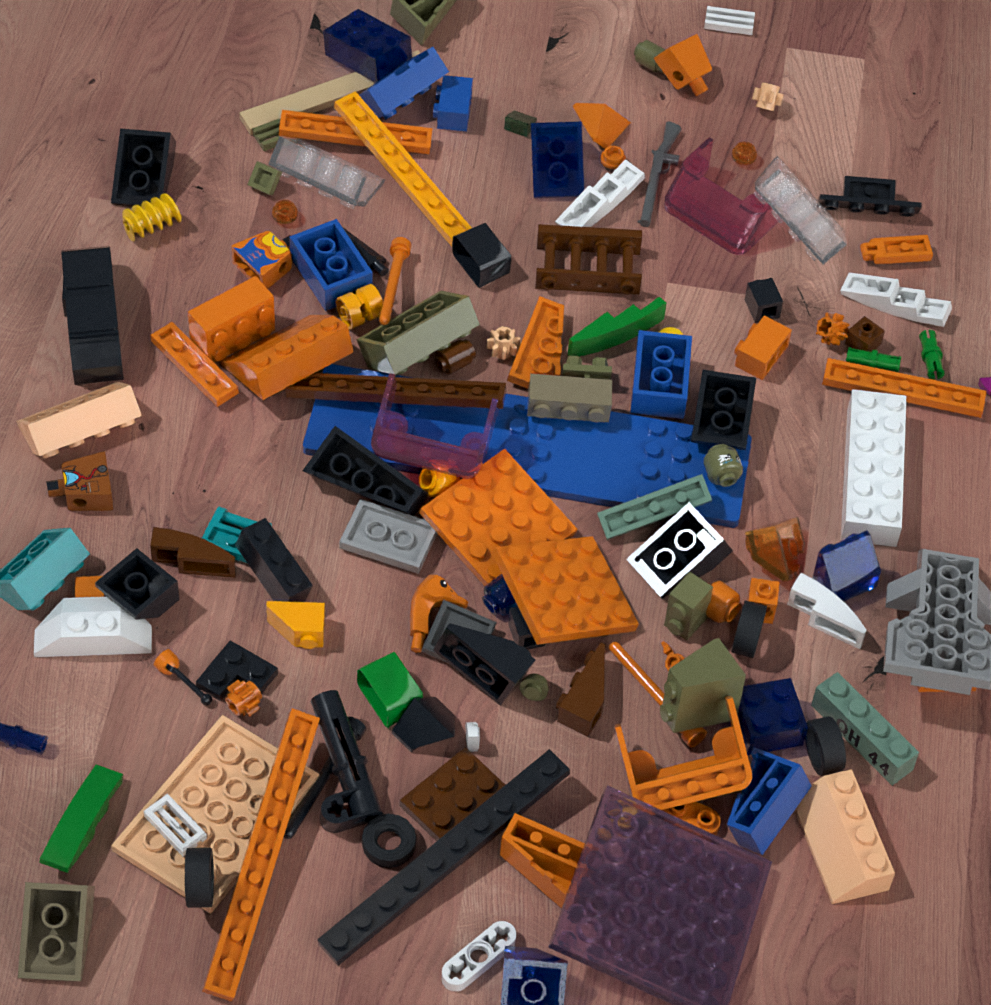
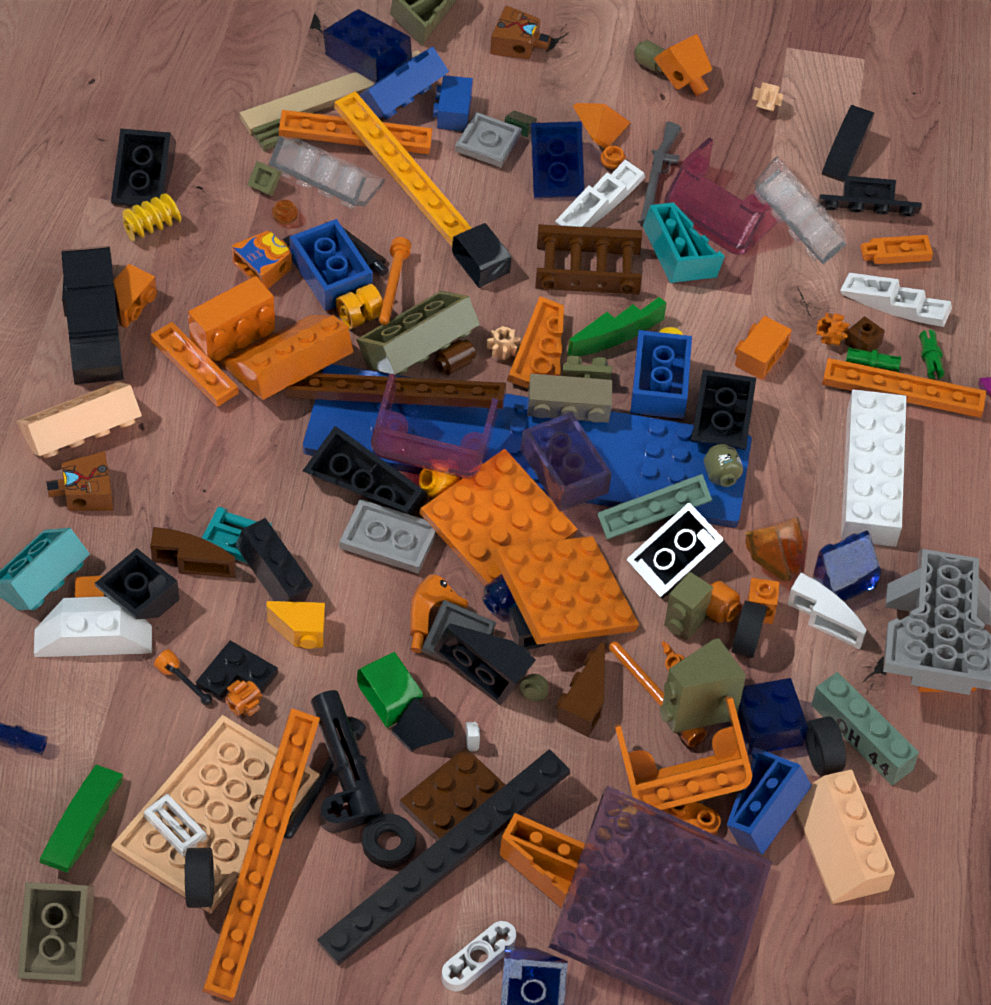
white tile [704,6,755,35] -> none
clear orange plate [732,141,757,165] -> none
black brick [744,278,783,323] -> none
none -> orange slope [113,264,157,328]
none -> light grey plate [455,112,522,168]
none -> dark orange torso [490,5,551,59]
none -> clear purple brick [520,412,612,512]
none -> teal wedge [643,202,725,283]
none -> black slope [821,105,875,183]

